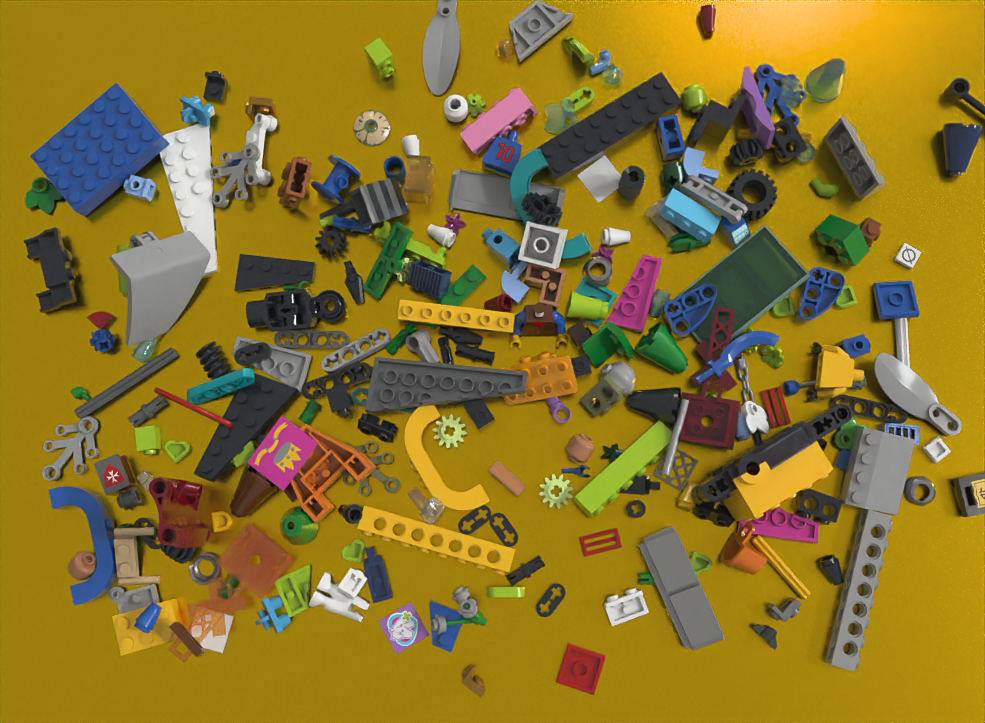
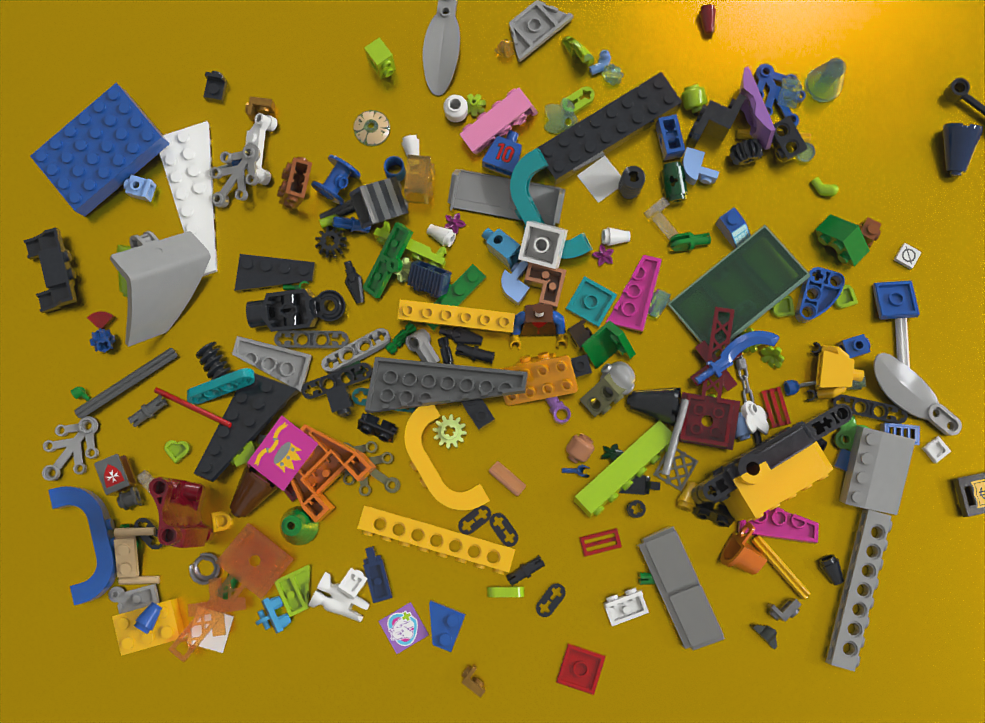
green plate [25,177,62,214] -> none
nougat head [68,551,97,580] -> none
clear light blue cone [131,337,158,364] -> none
lime brick [134,425,162,455] -> none
black gear [160,544,195,564] -> none
reddish brown tile [169,622,206,657] -> none
dark azure hips [180,96,215,127] -> none
black beam [234,342,272,366] -> none
green pin [298,399,320,425] -> none
black cone [338,504,362,524] -> none
lime tile [341,539,366,563] -> none
clear piece [408,488,444,525] -> none
light grey plant [431,586,487,635] -> none
dark red cone [484,294,513,312] -> none
black gear [521,192,563,226] -> none
yellowish green gear [539,474,573,509] -> none
lime plant [566,291,609,321] -> none
flat silver piece [583,257,612,287] -> none
green cone [635,322,688,374] -> none
medium azure brick [657,188,721,243] -> none
blue beam [664,284,717,338] -> none
light grey plate [679,175,748,224] -> none
lime tile [689,551,712,575] -> none
black tyre [726,169,777,221] -> none
black brick [793,488,843,525] -> none
light grey slope [824,116,886,201] -> none
flat silver piece [903,476,936,506] -> none

